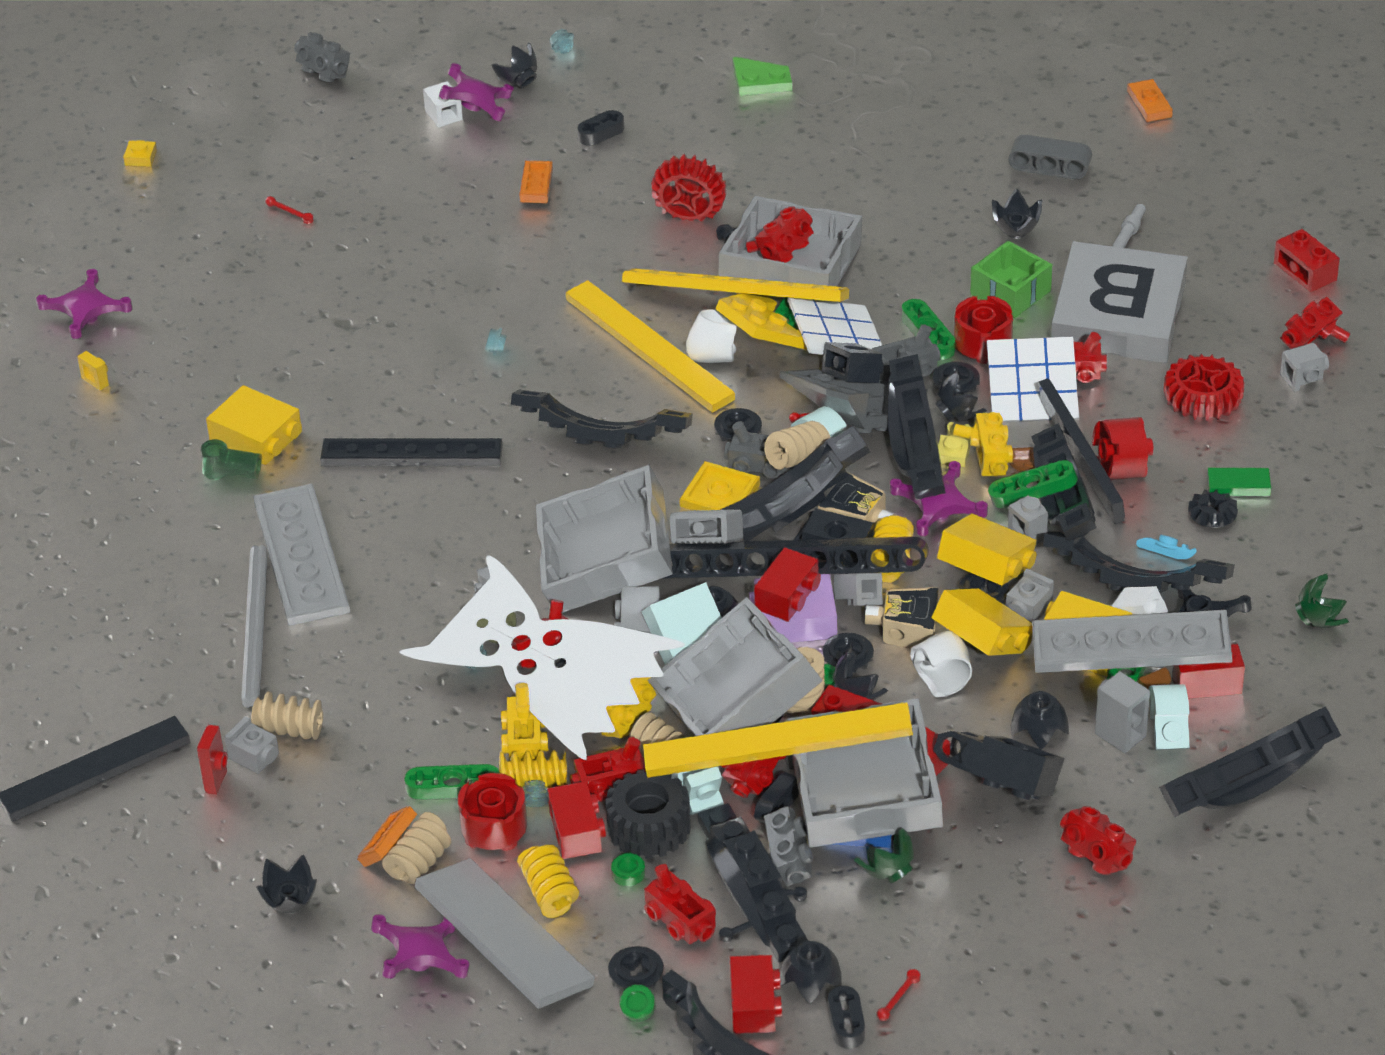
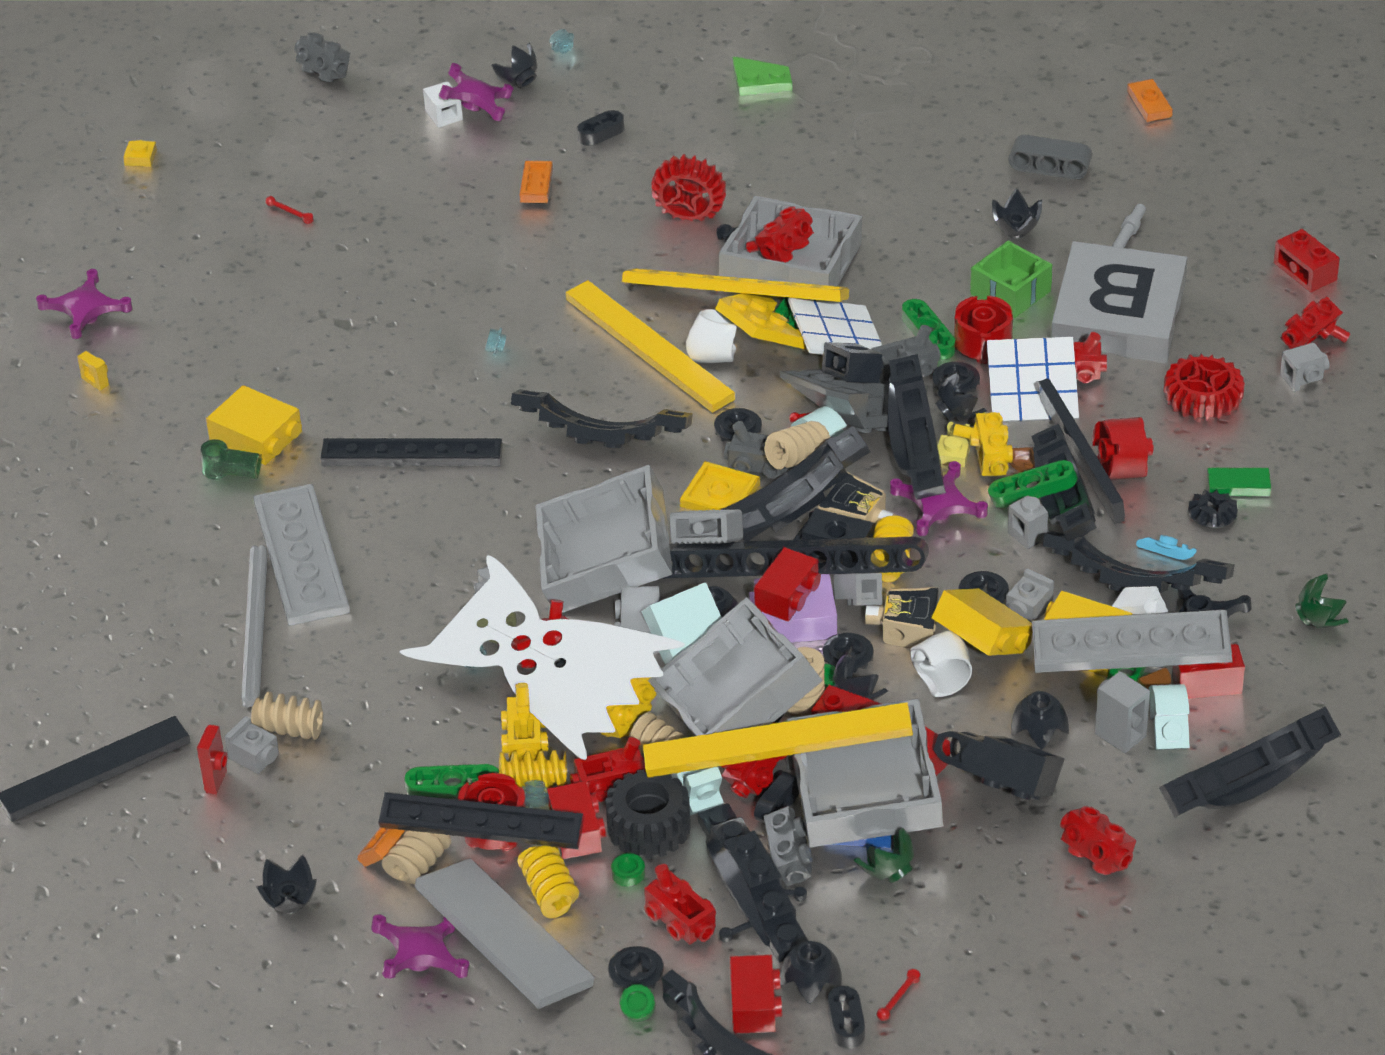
yellow brick [937,513,1037,585] -> none
none -> black tile [378,792,584,849]

